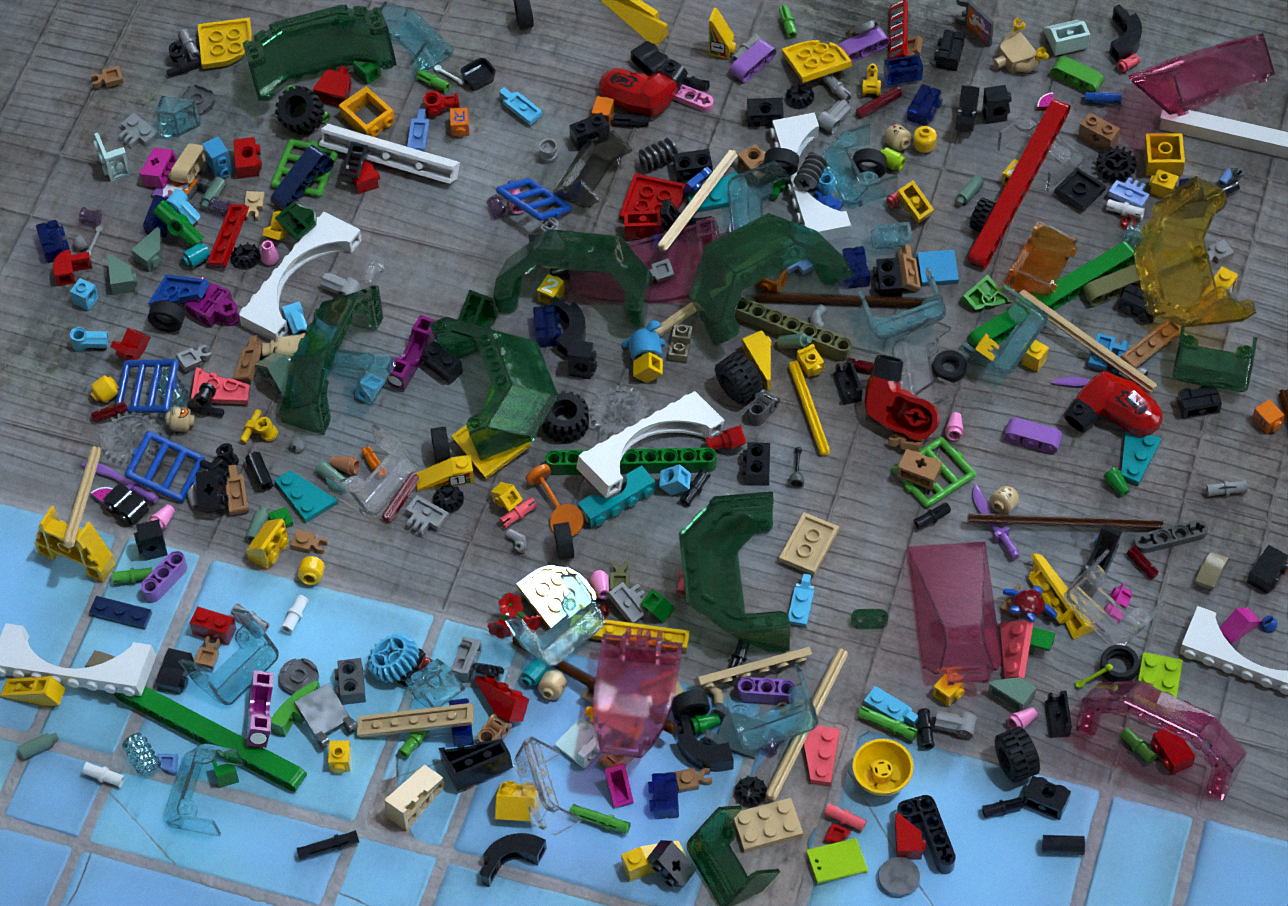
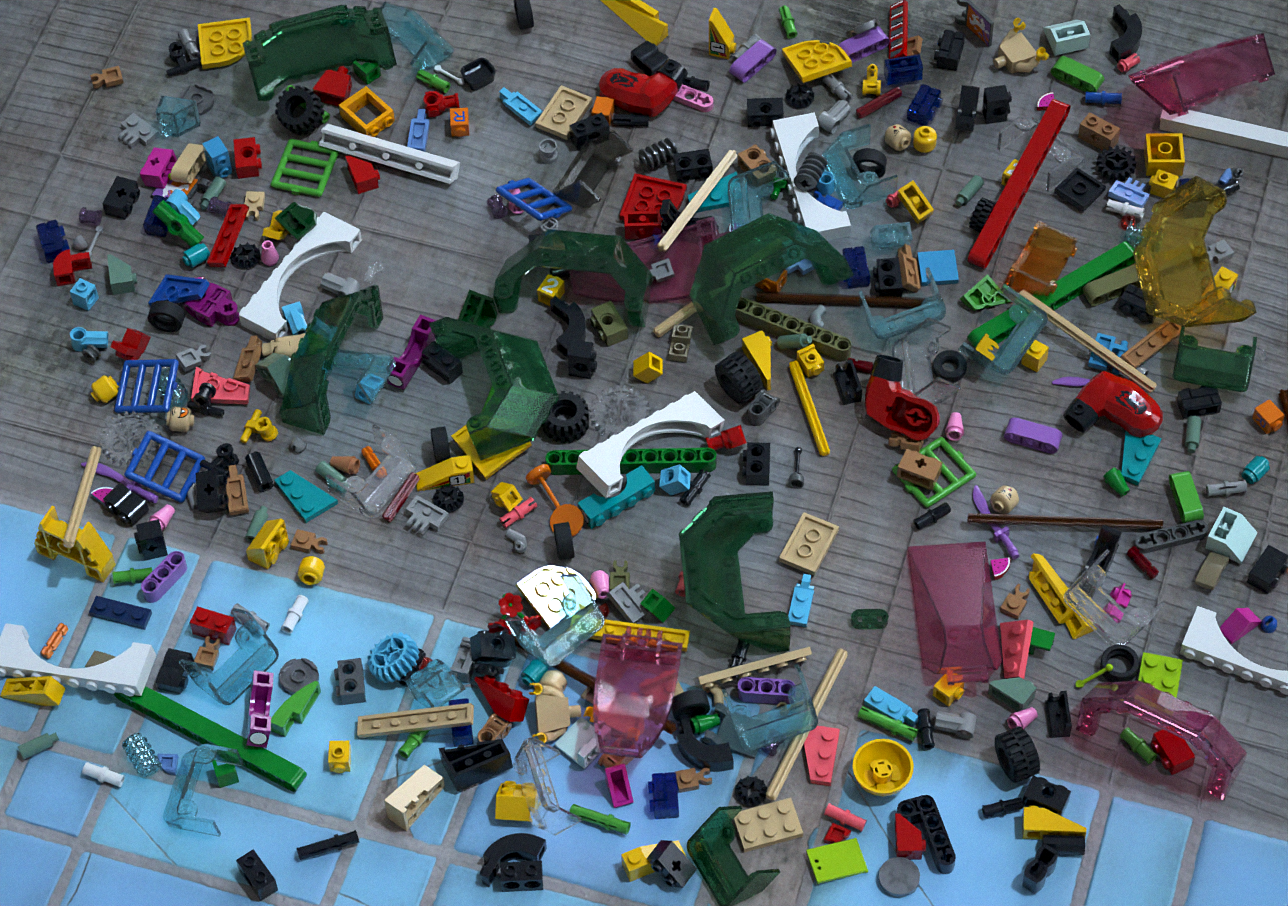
dark red axle [91,402,128,423] -> none
light aqua bracket [93,133,131,181] -> none
sand green slope [131,227,163,272] -> none
green plate [268,507,294,528] -> none
dark blue beam [270,145,334,211] -> none
flag [294,683,358,750] -> none
black slope [341,142,369,179] -> none
clear blue brick [533,305,562,348] -> none
dark azure piece [622,320,665,361] -> none
blue plate [683,166,712,195] -> none
black tyre [763,148,799,176] -> none
lime brick [881,147,906,171] -> none
dark red animal [1003,586,1057,622] -> none
none -> orange axle [40,623,68,659]
none -> dark grey bush [82,344,101,363]
none -> black brick [102,176,140,220]
none -> black brick [236,849,278,901]
none -> black brick [470,630,516,663]
none -> black brick [500,861,543,892]
none -> tan torso [529,683,581,746]
none -> tan plate [535,85,593,140]
none -> olive brick [590,301,628,347]
none -> dark pink tile [990,558,1010,580]
none -> yellow slope [1022,806,1087,839]
none -> black brick [1022,844,1058,894]
none -> bright green beam [1169,471,1204,523]
none -> sand green cylinder [1185,416,1201,453]
none -> light aqua slope [1205,507,1257,564]
none -> teal brick [1241,456,1270,484]

